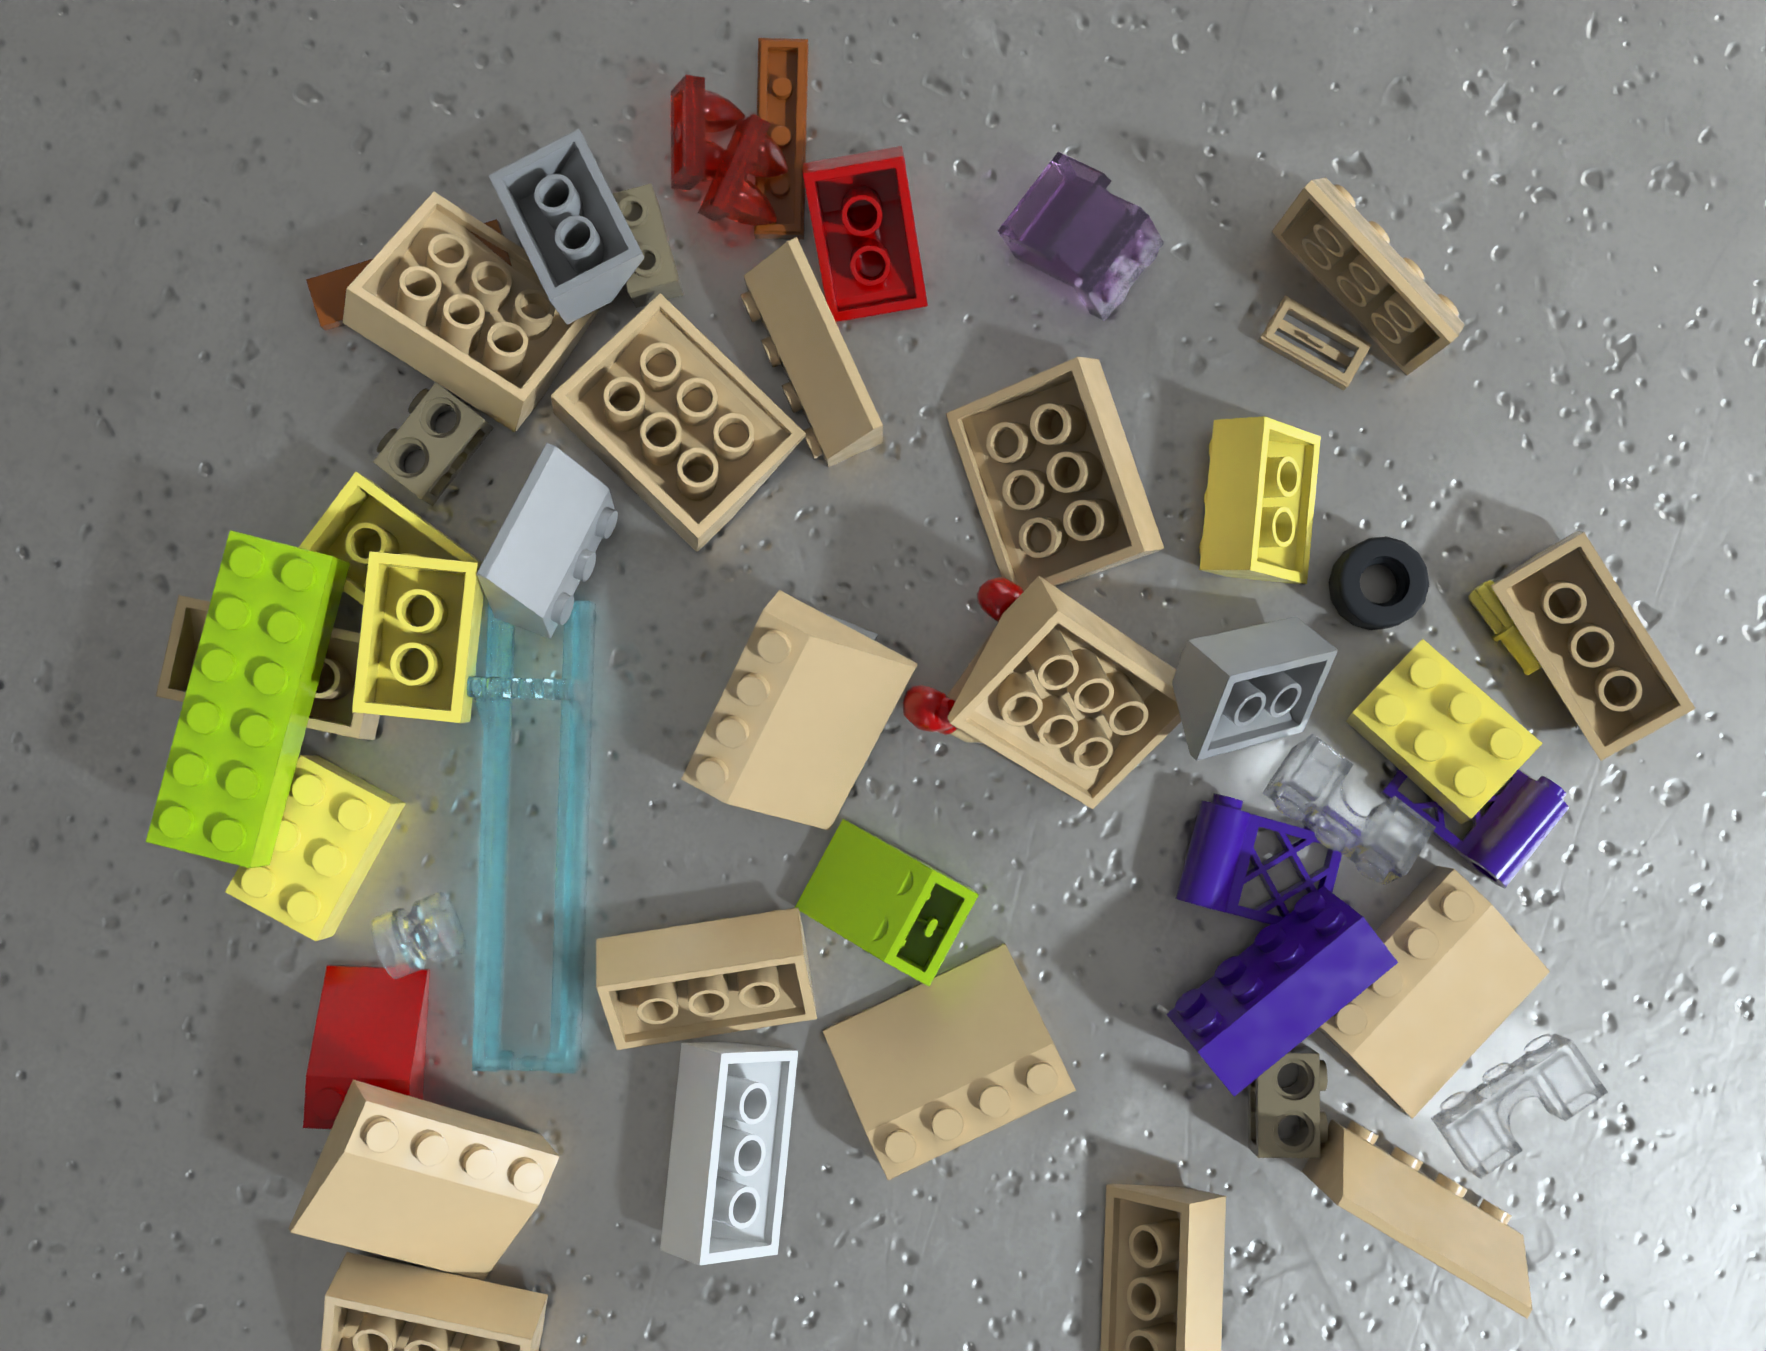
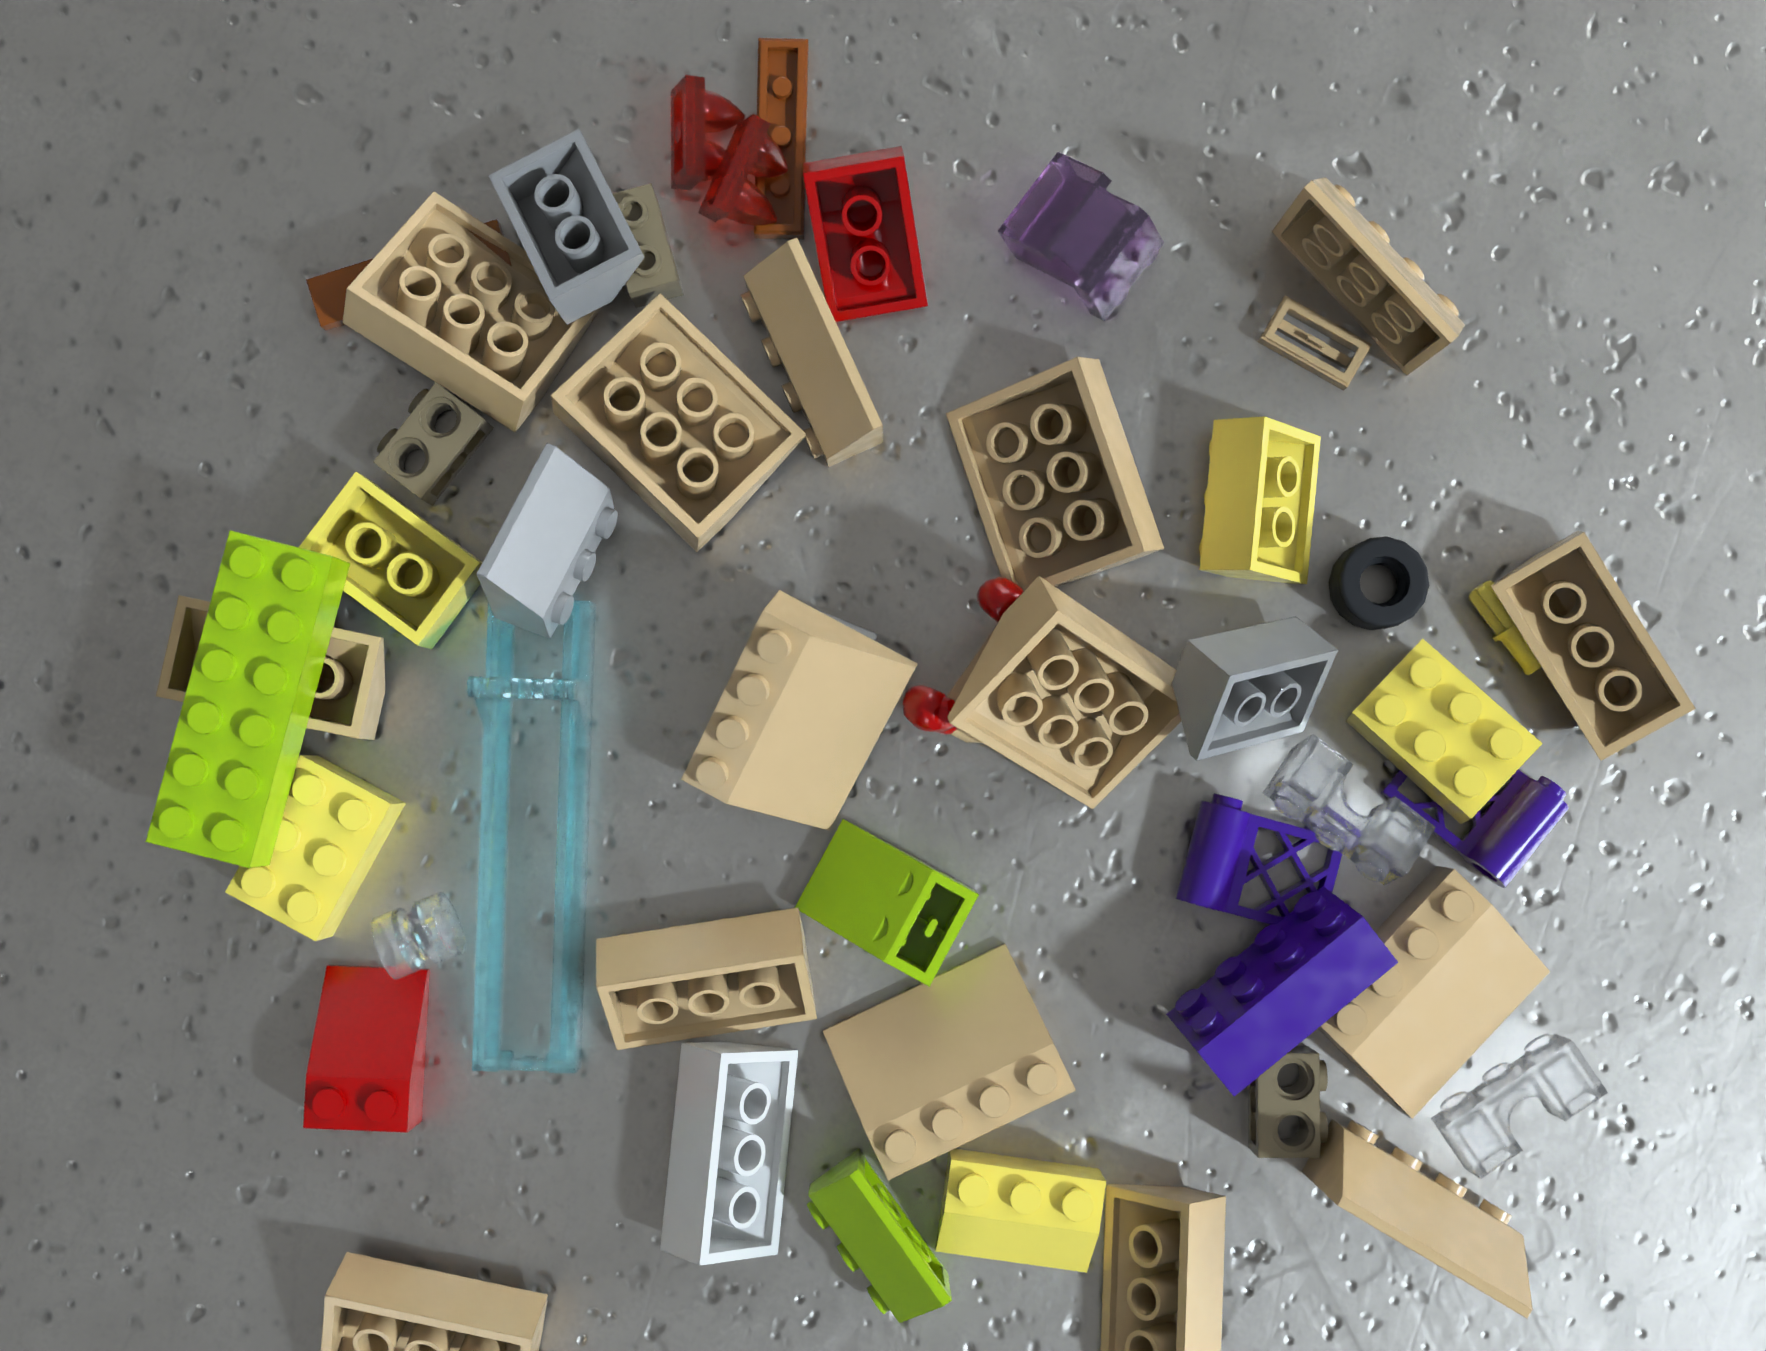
tan slope [288,1080,560,1281] -> none
light yellow brick [352,551,484,723] -> none
none -> lime slope [807,1149,952,1323]
none -> light yellow slope [935,1148,1106,1273]

